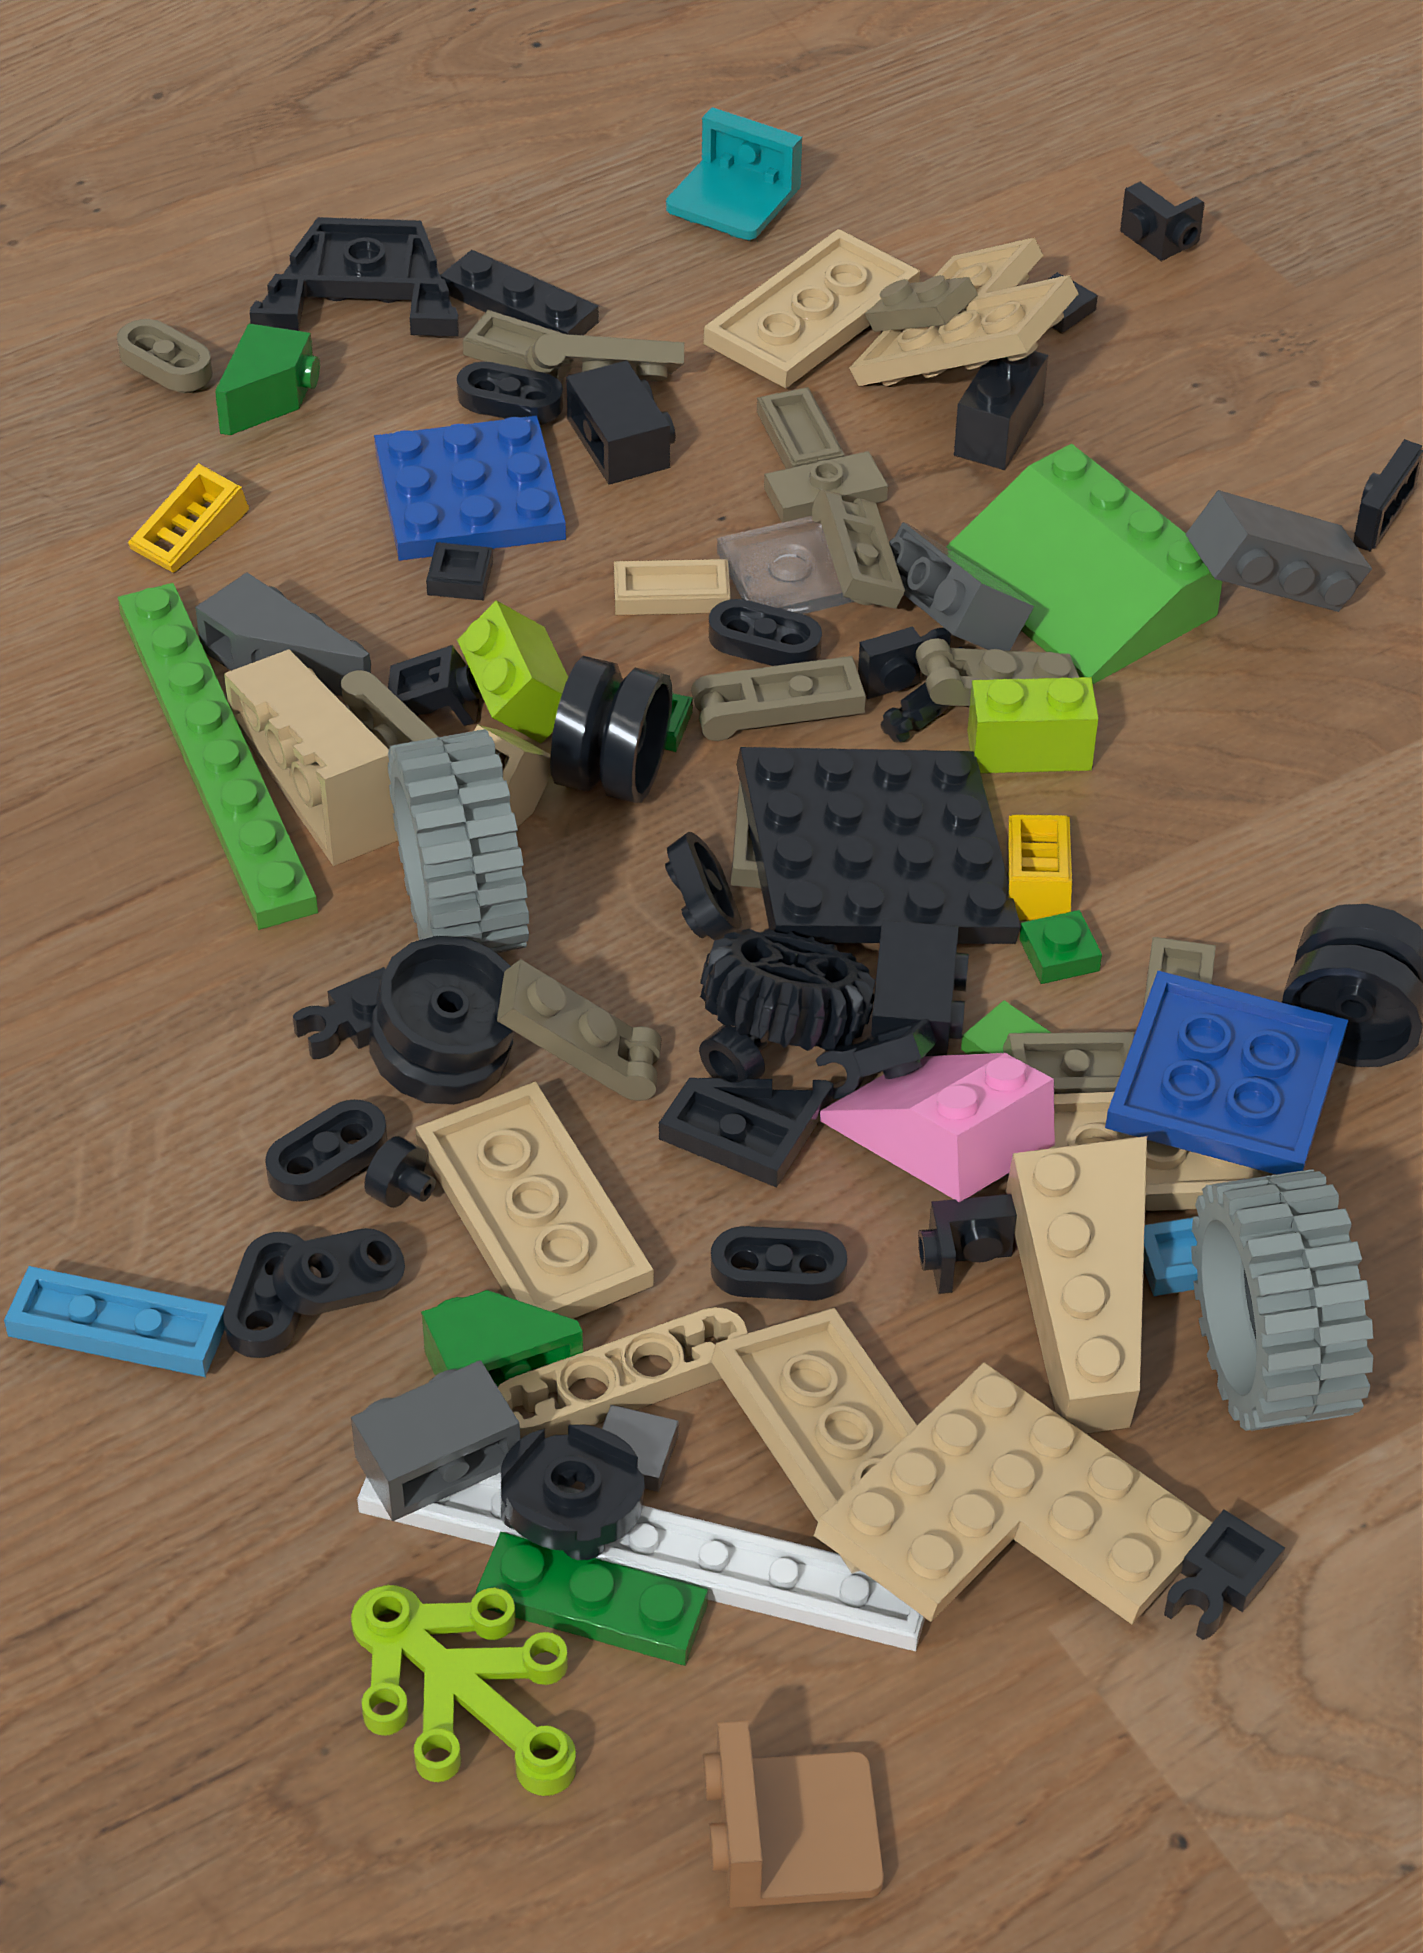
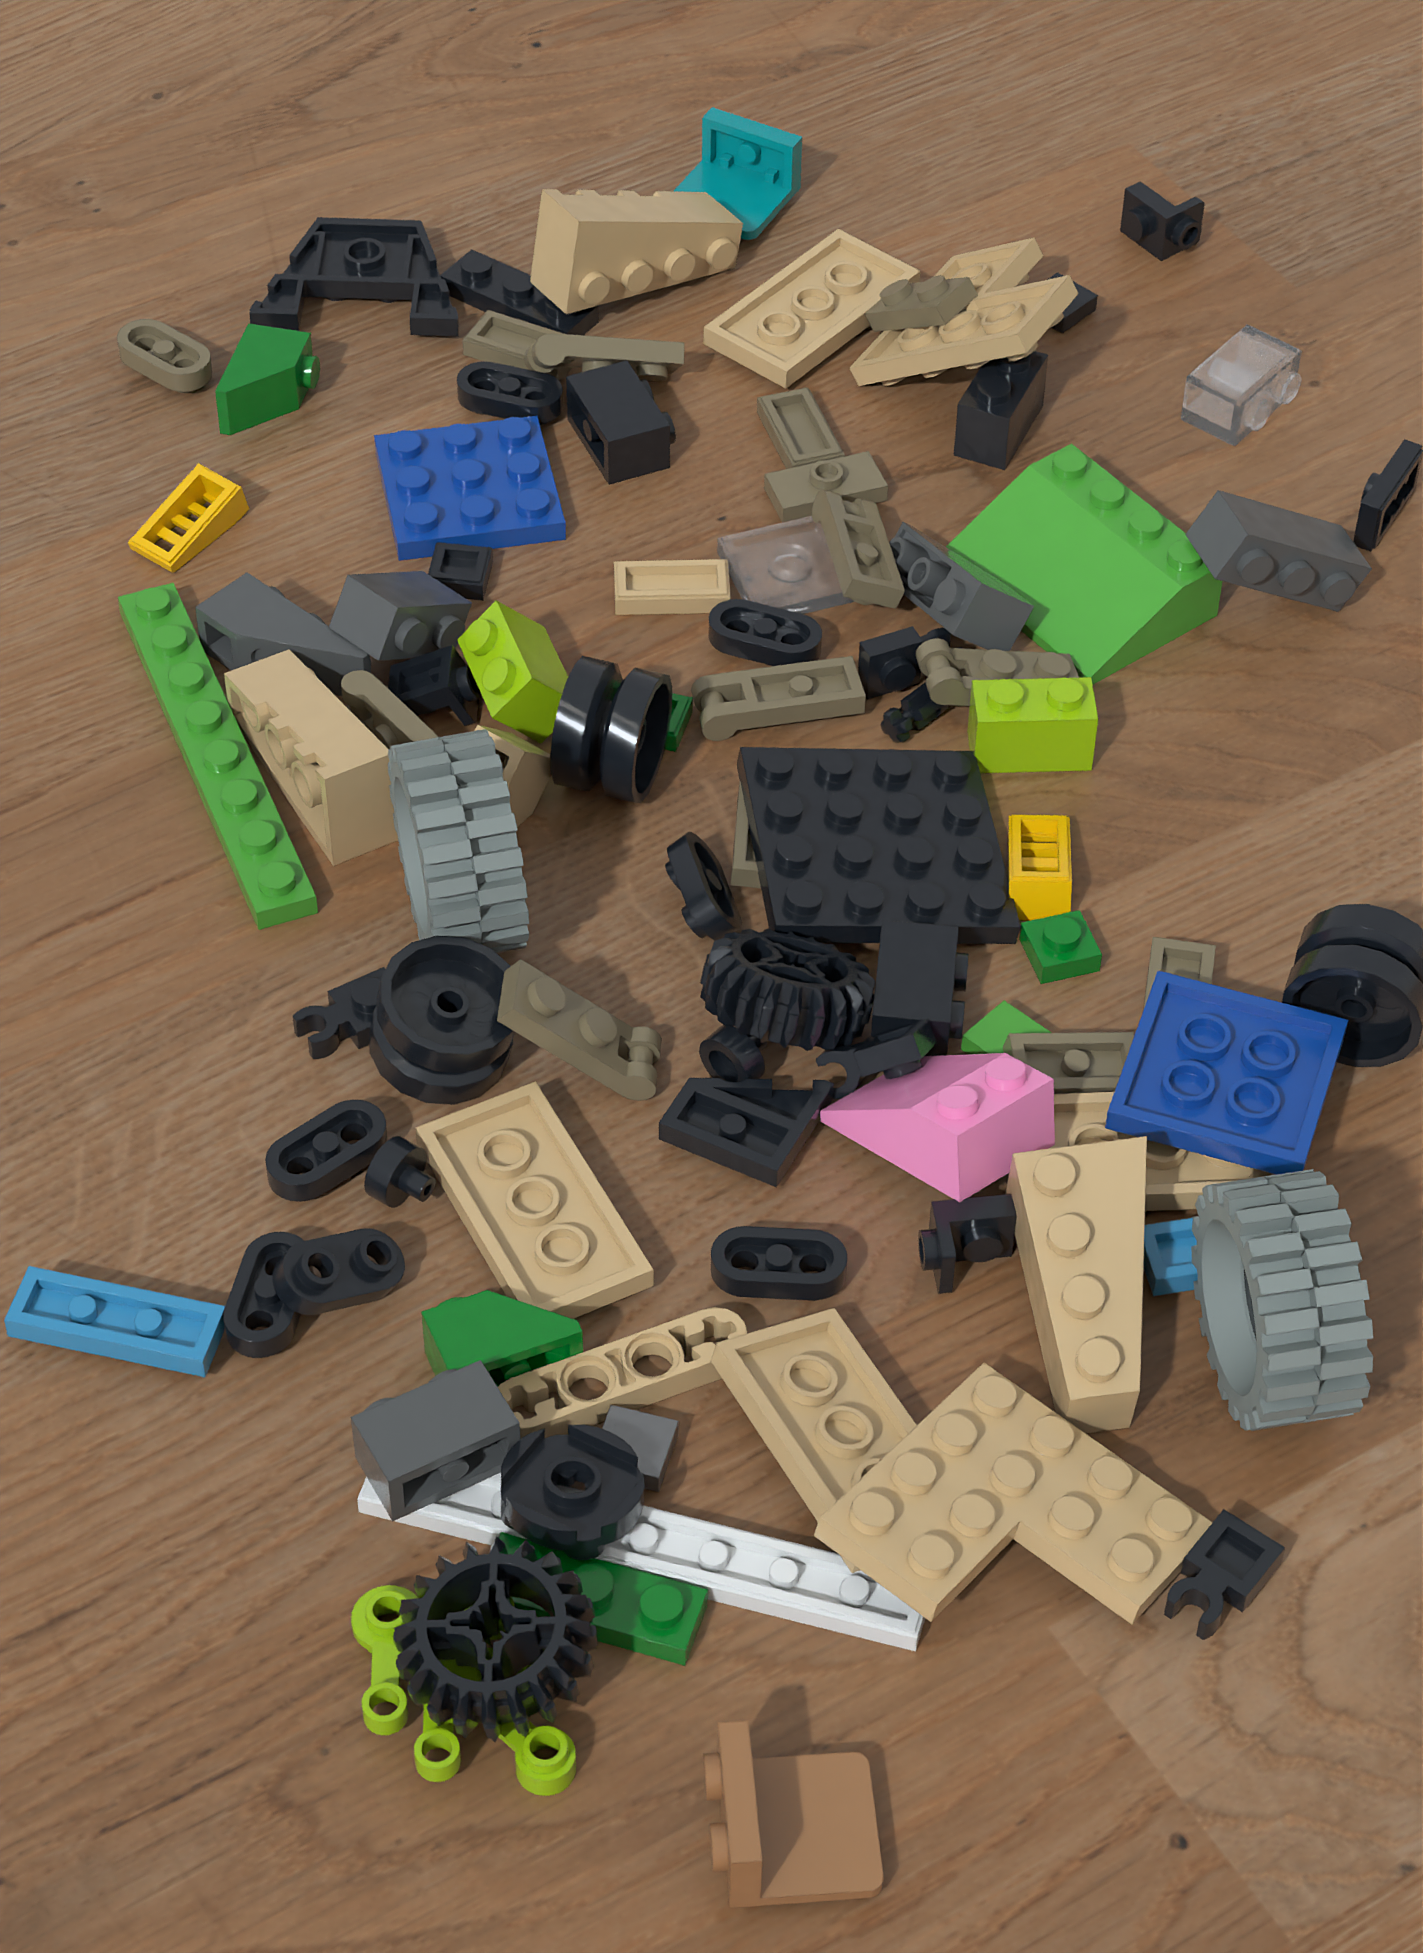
none -> dark grey brick [329,571,472,661]
none -> black gear [393,1536,598,1742]
none -> tan wedge [530,189,743,314]
none -> clear brick [1181,324,1302,446]

